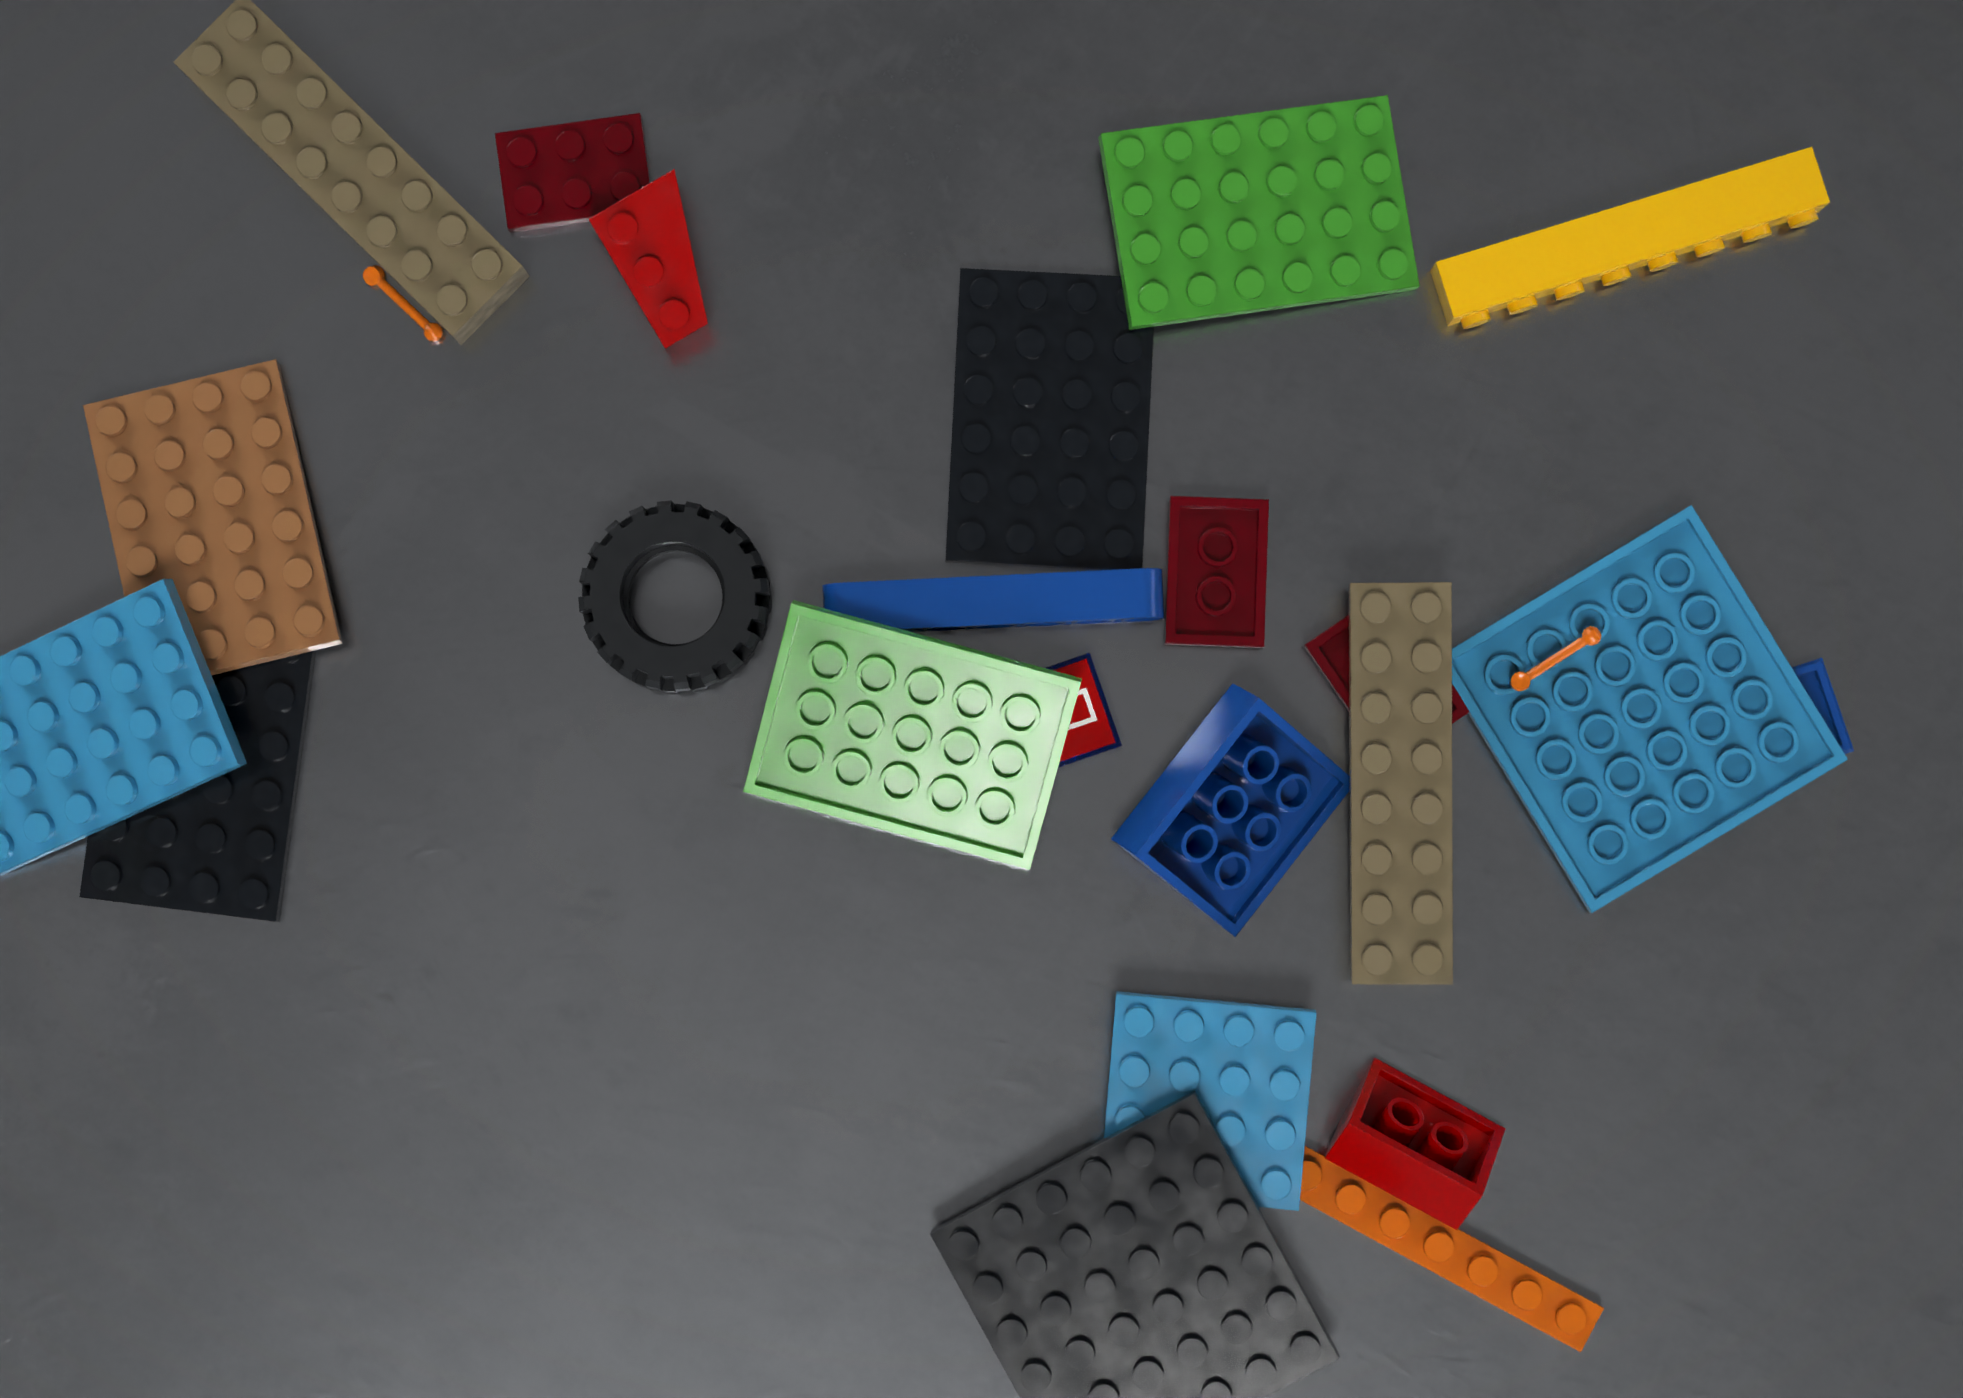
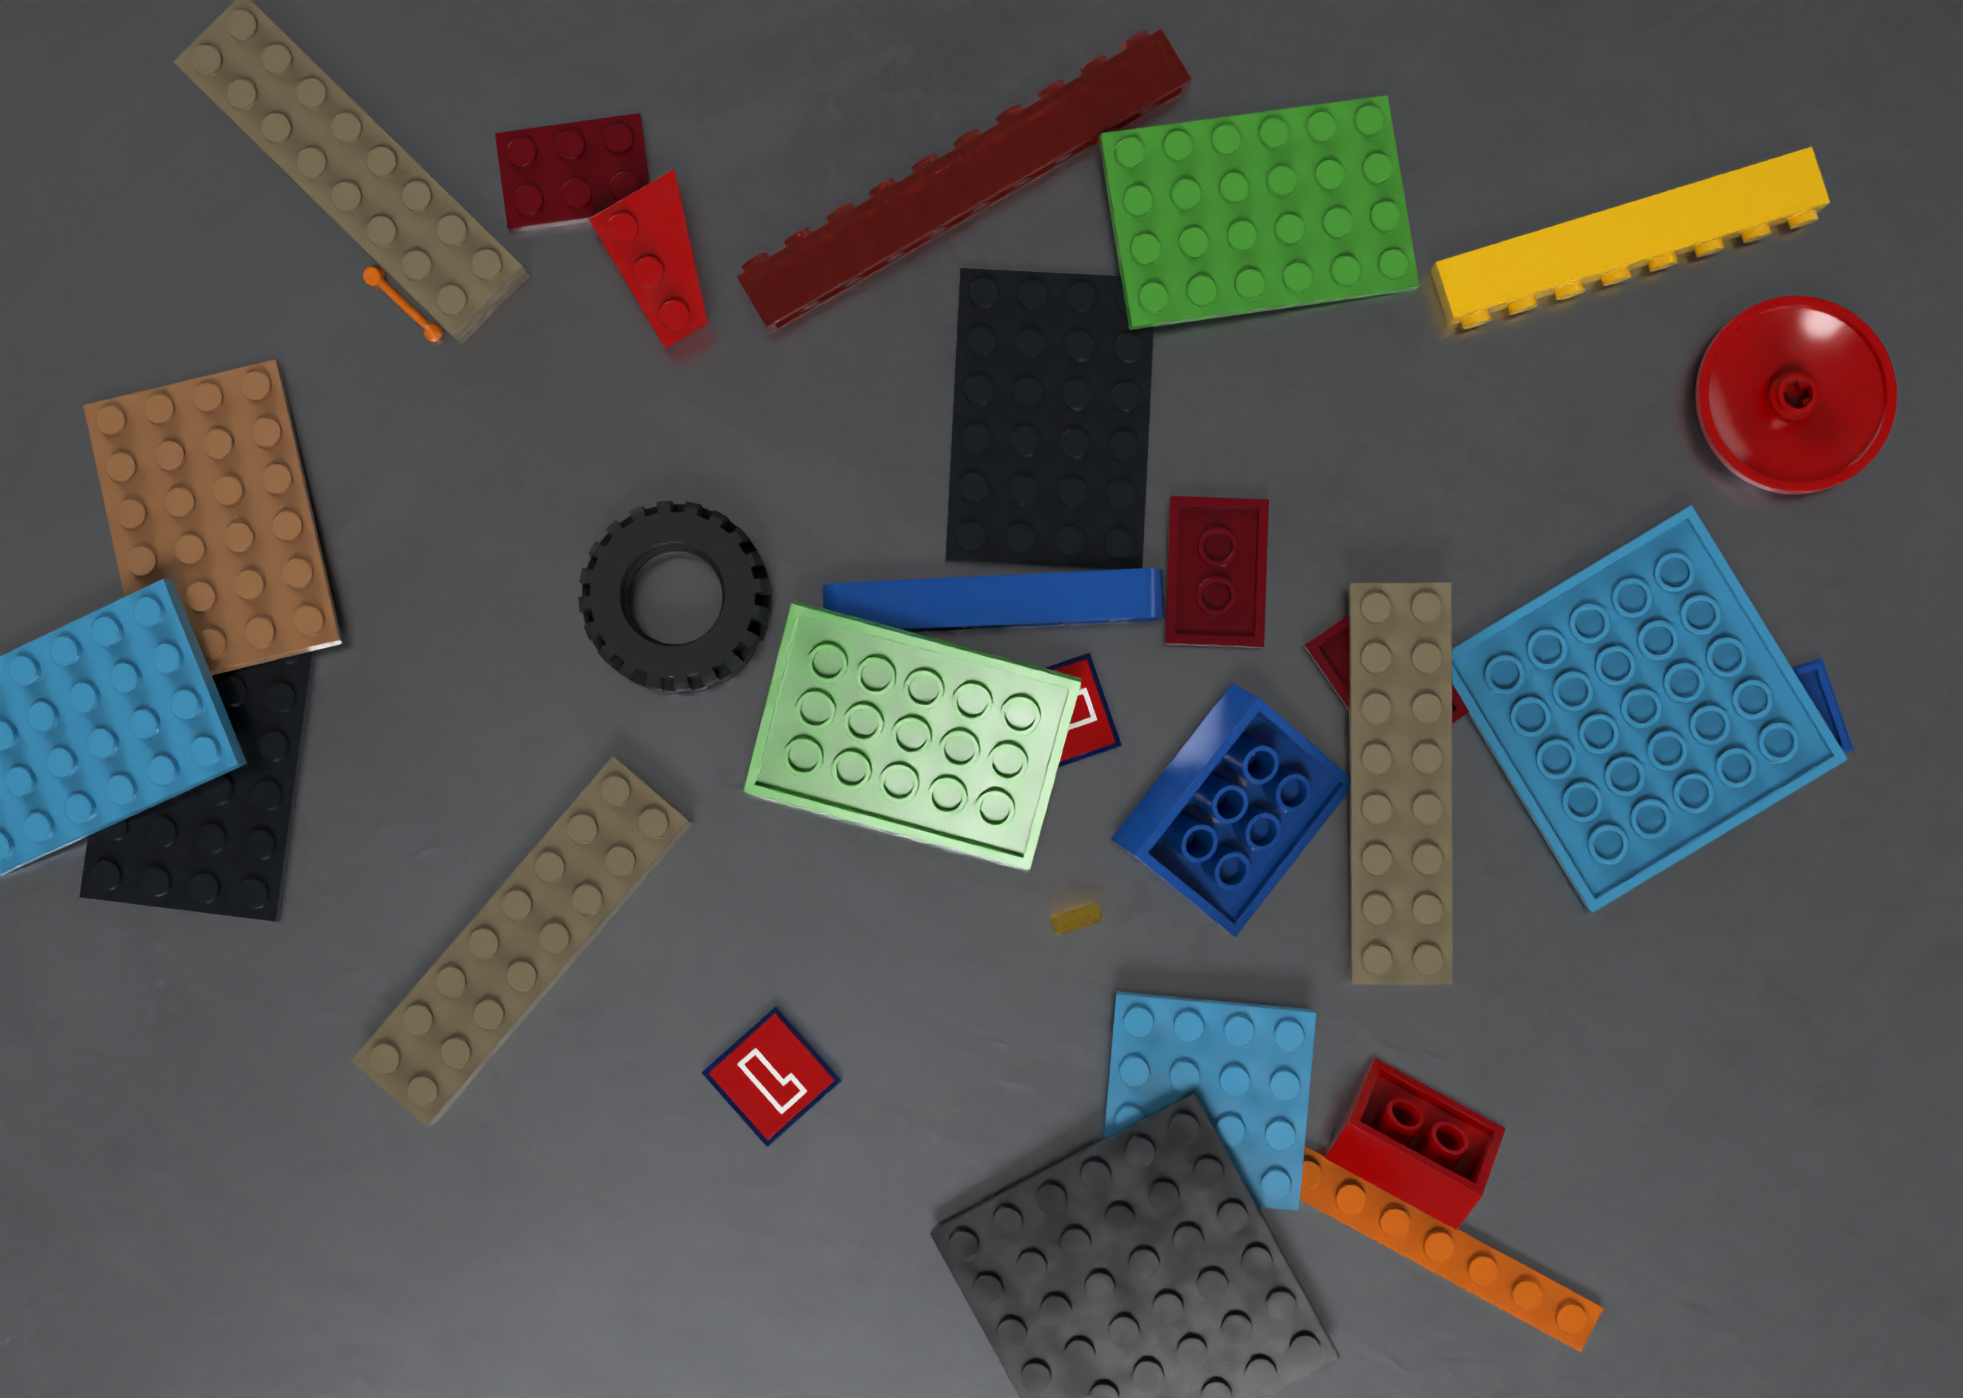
orange hinge [1510,626,1601,692] -> none
none -> dark tan brick [350,756,693,1127]
none -> red tile [702,1006,842,1147]
none -> clear red brick [737,29,1192,335]
none -> clear yellow tile [1049,902,1103,935]
none -> red dish [1695,296,1897,494]

